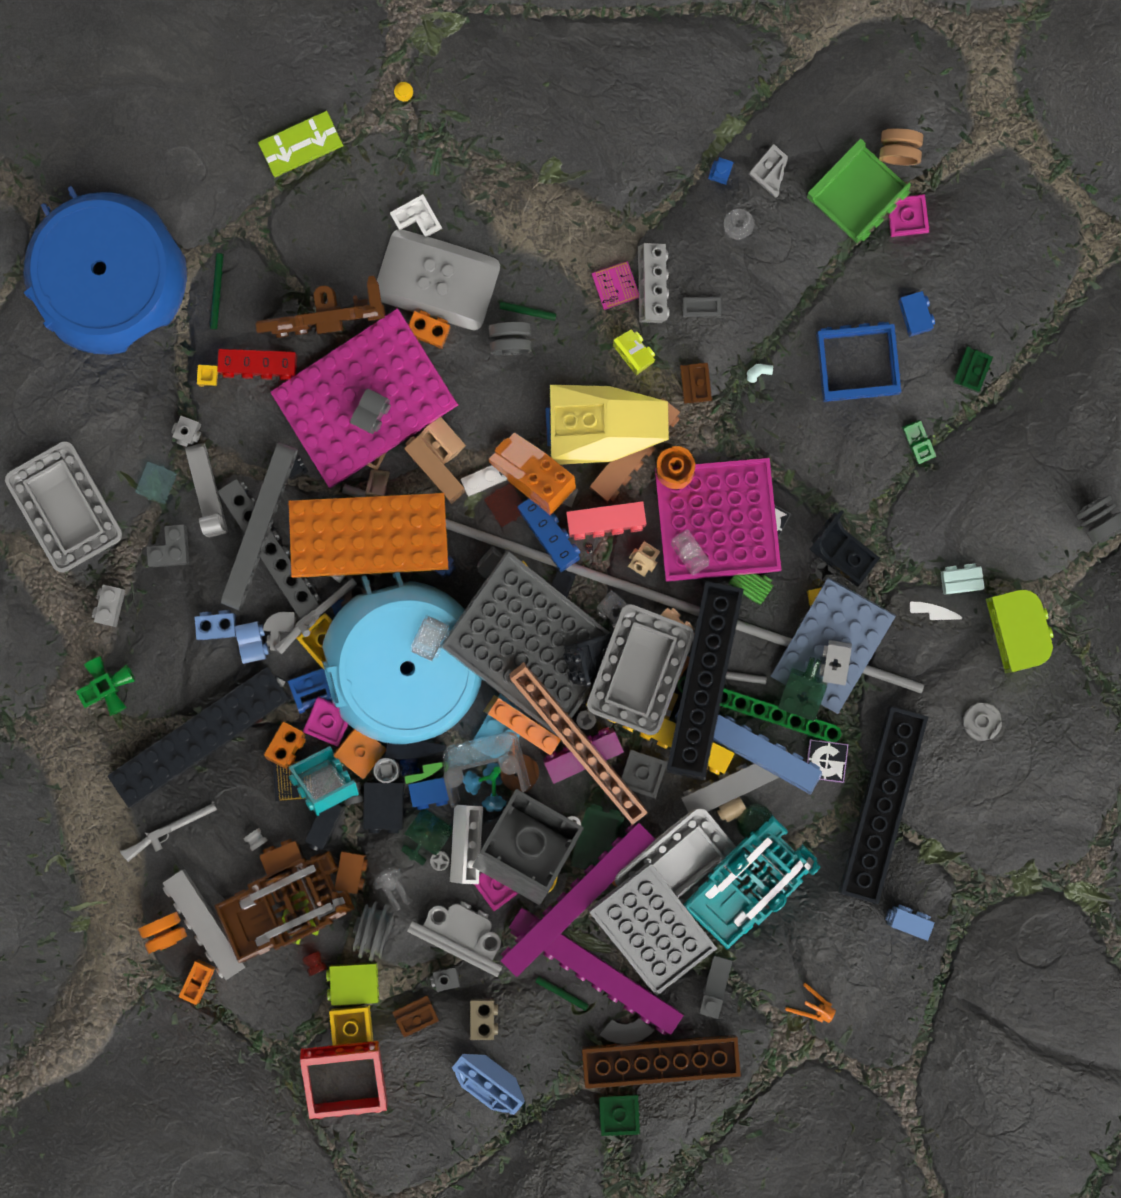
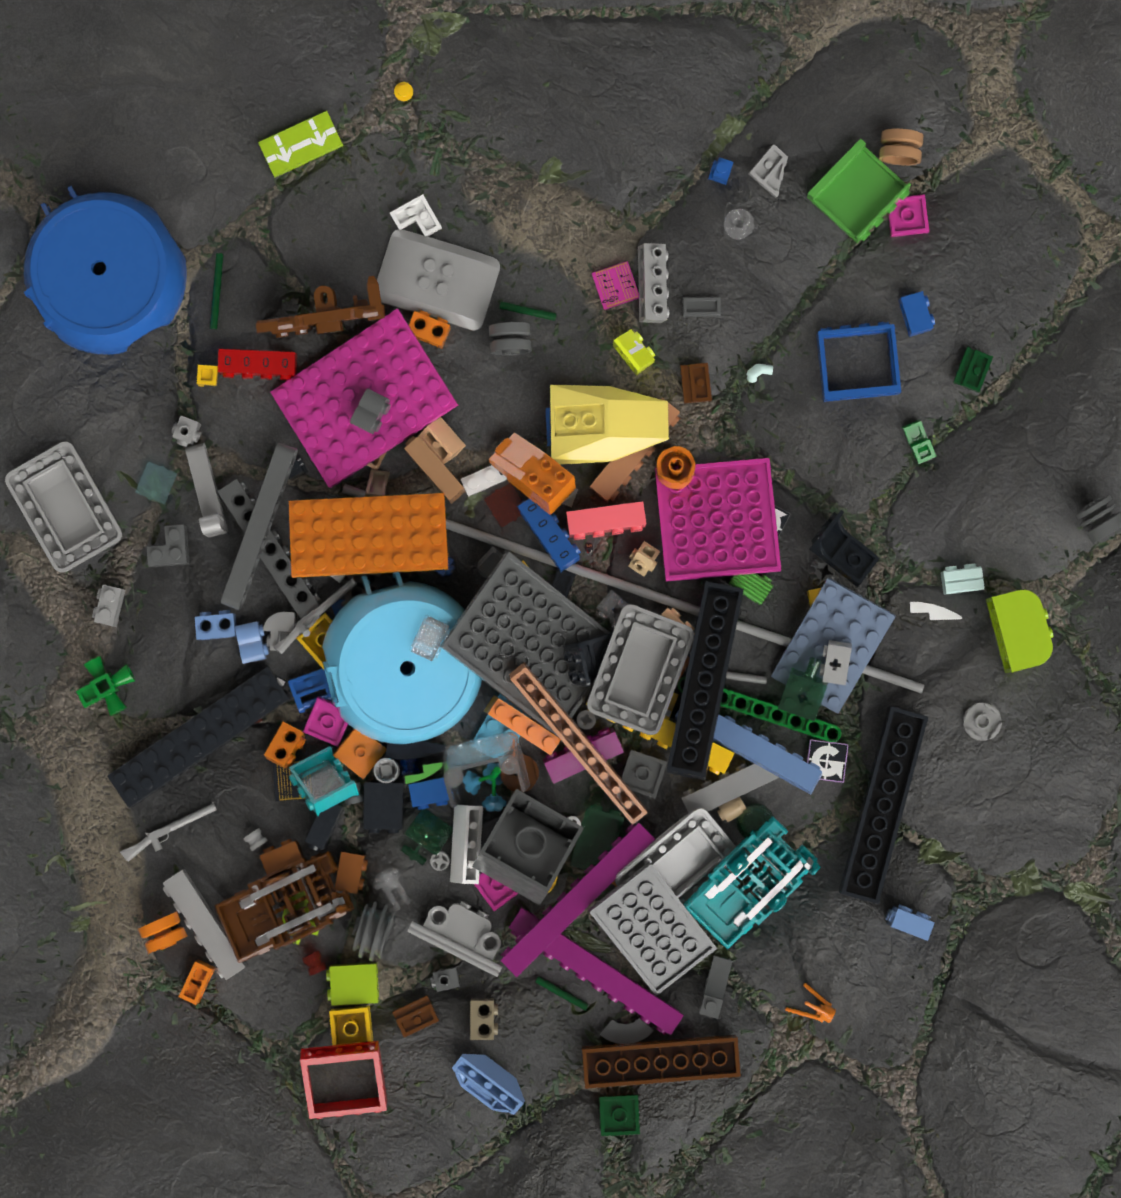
clear brick [671,529,710,576] -> none

